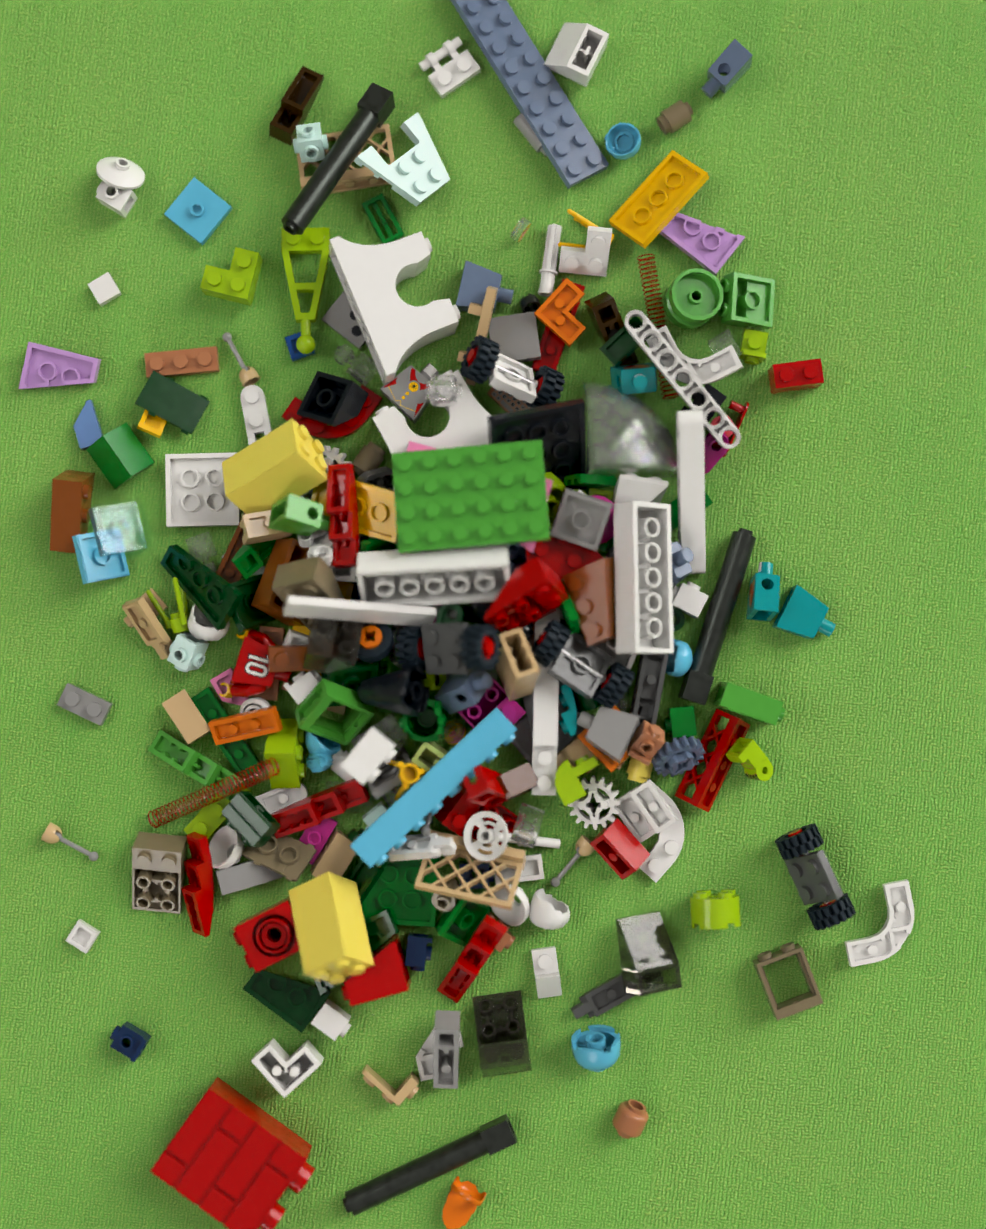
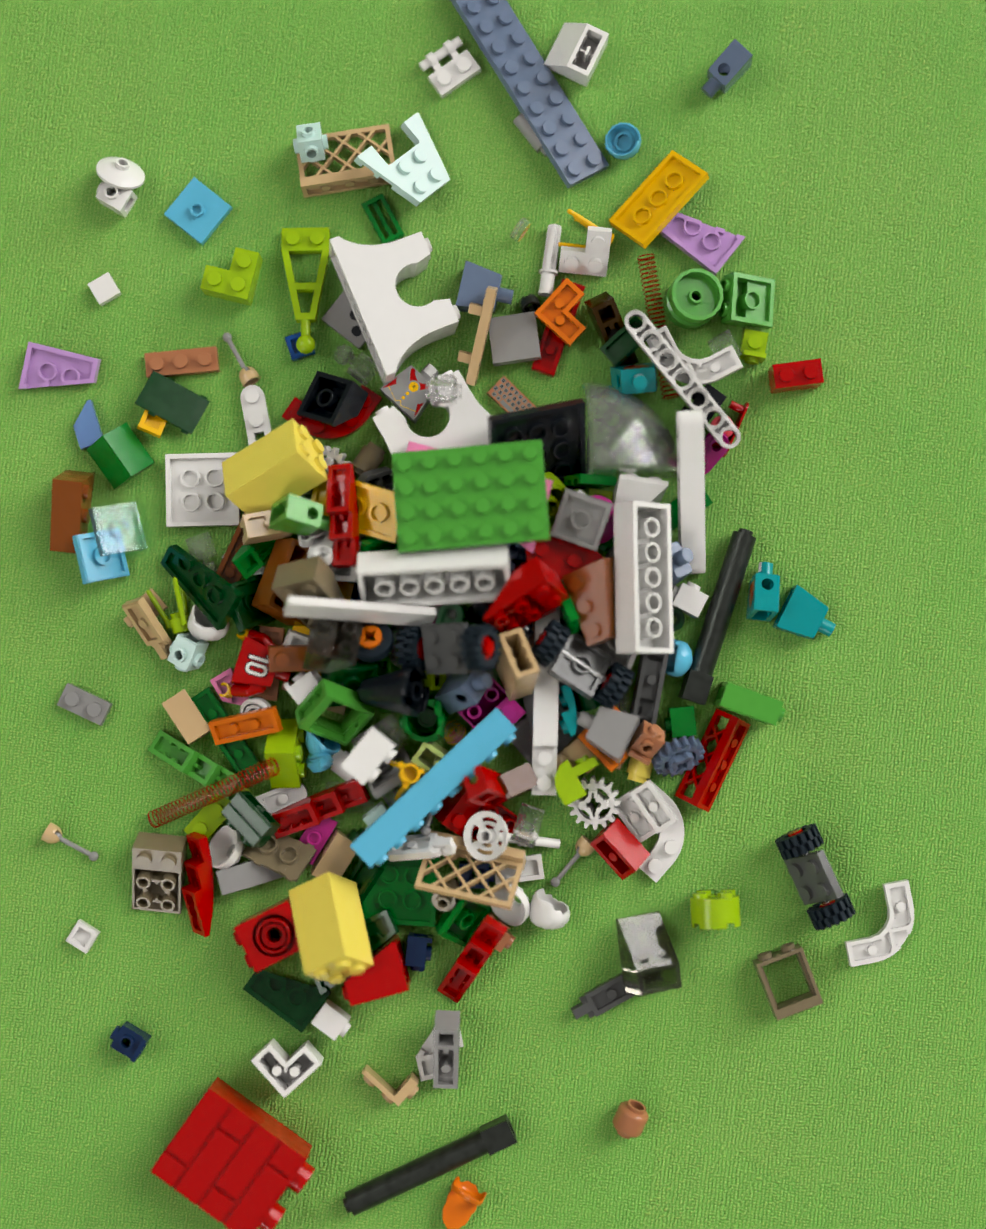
dark brown slope [269,66,324,146] -> none
pearl dark grey brick [282,82,395,235] -> none
plate [460,335,565,408] -> none
clear smoke slope [472,990,532,1077] -> none
white slope [531,946,562,999] -> none
medium azure cylinder [571,1025,621,1072] -> none
dark tan brick [656,100,693,135] -> none
lime leg [725,737,773,781] -> none

